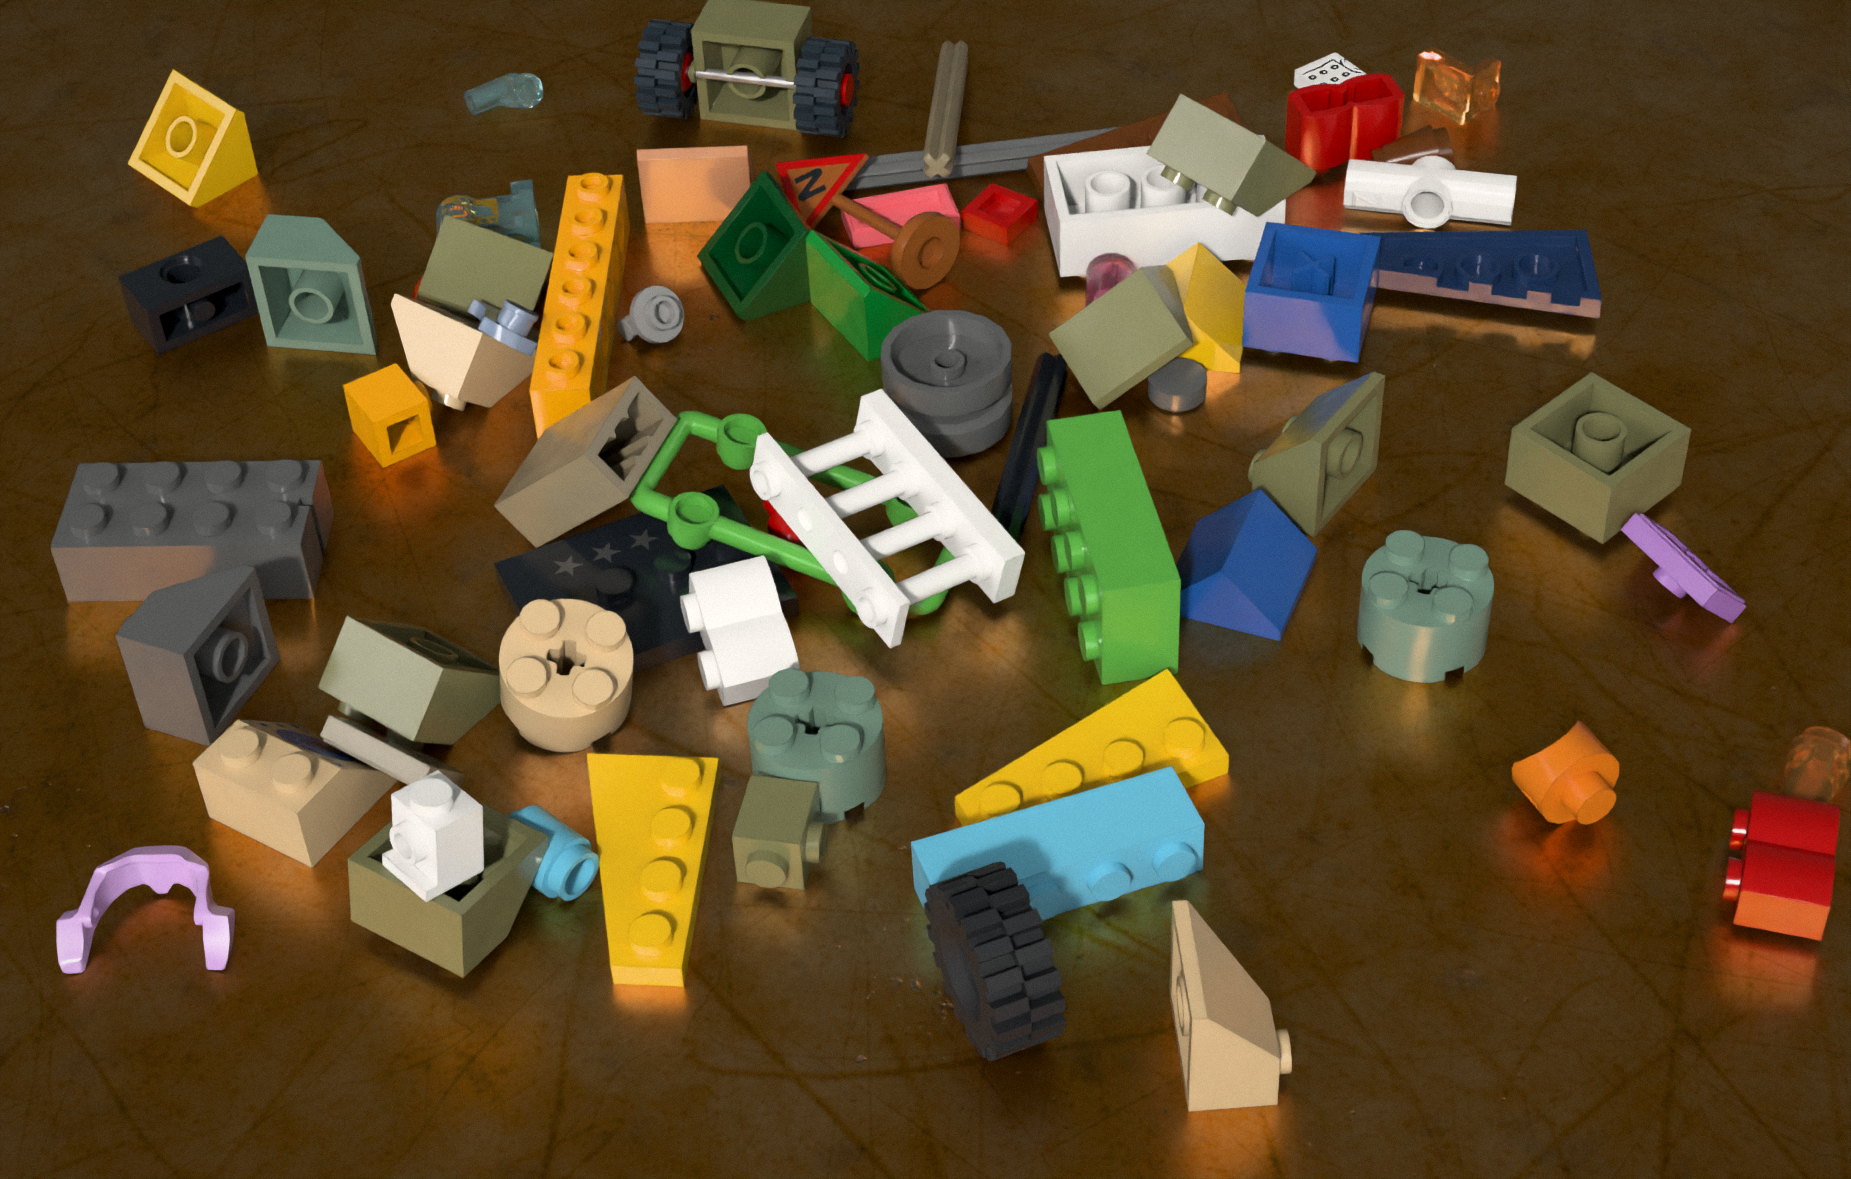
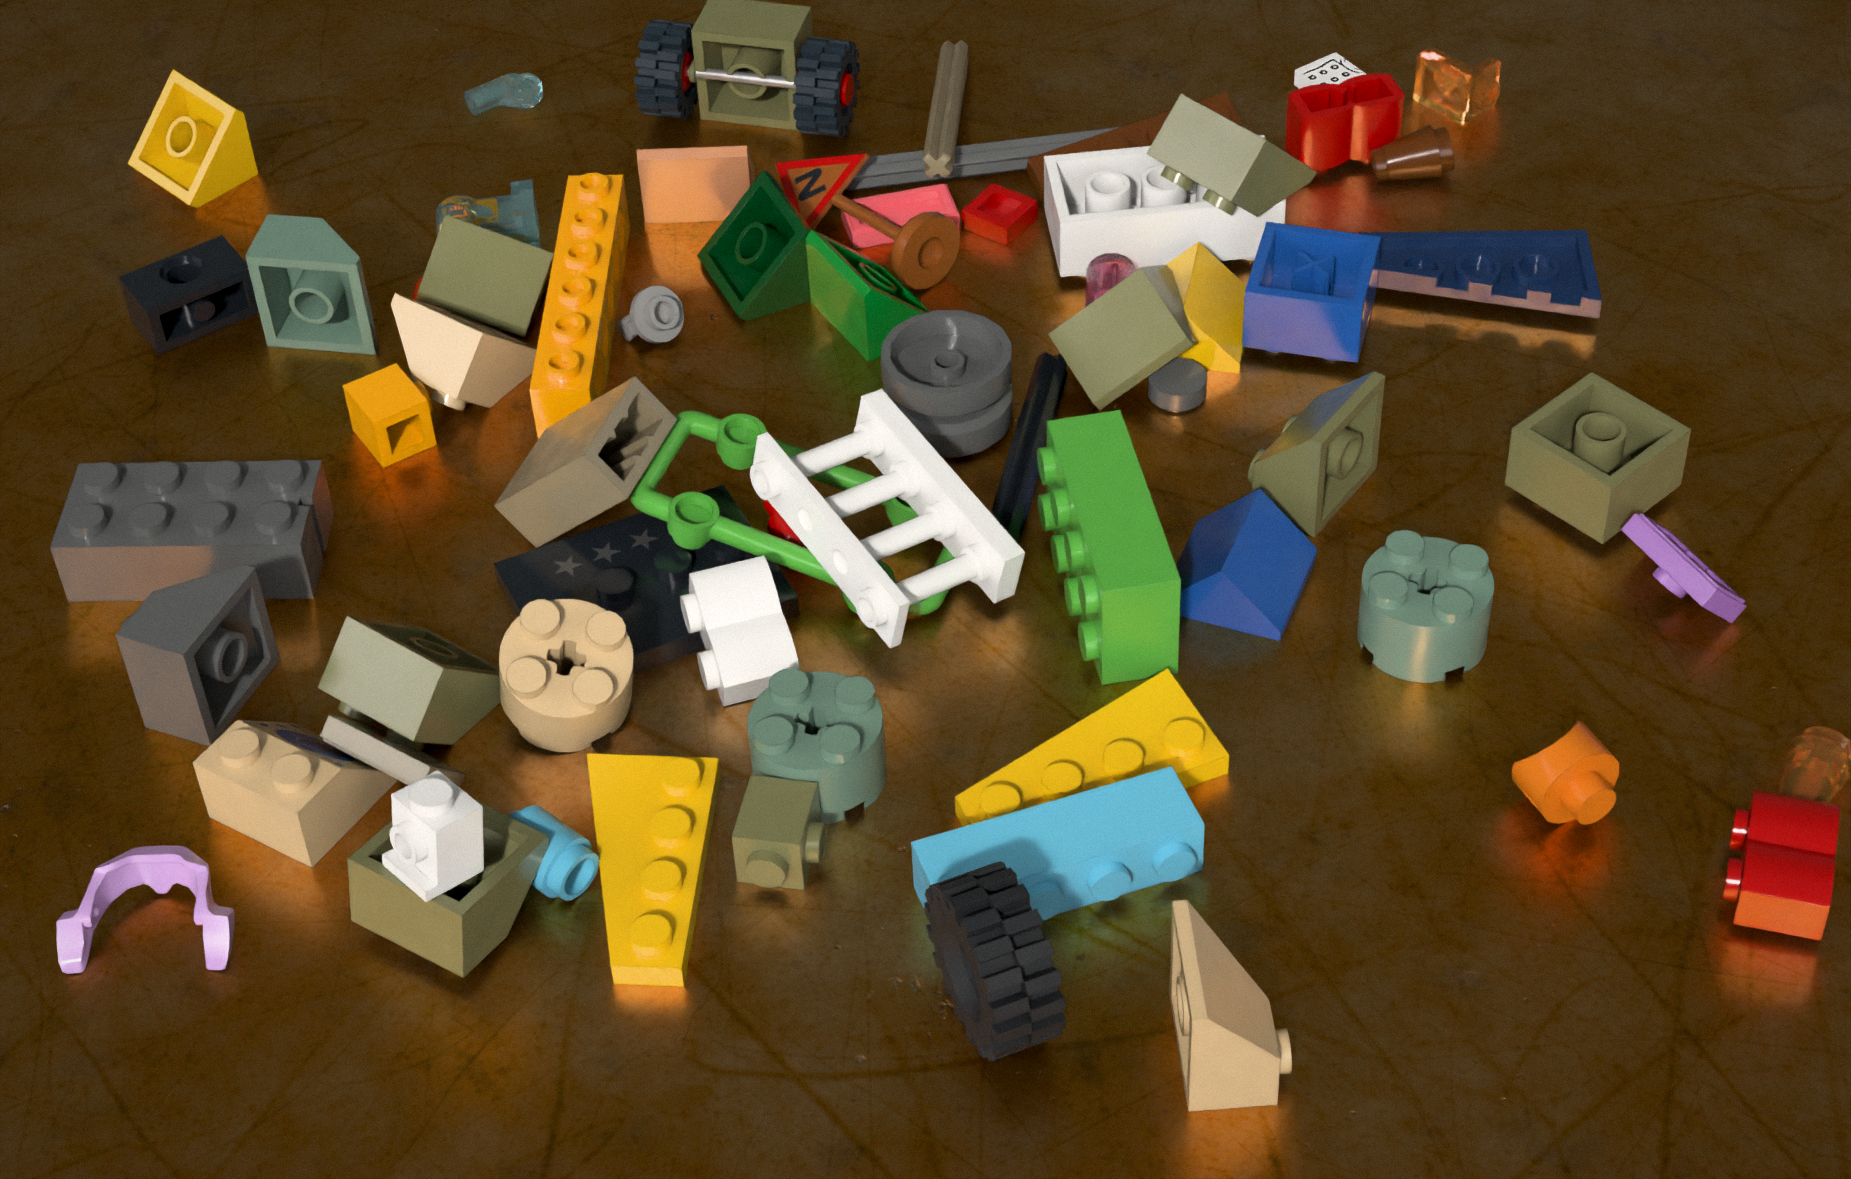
sand blue piece [467,299,540,356] -> none
white piece [1343,156,1517,229] -> none

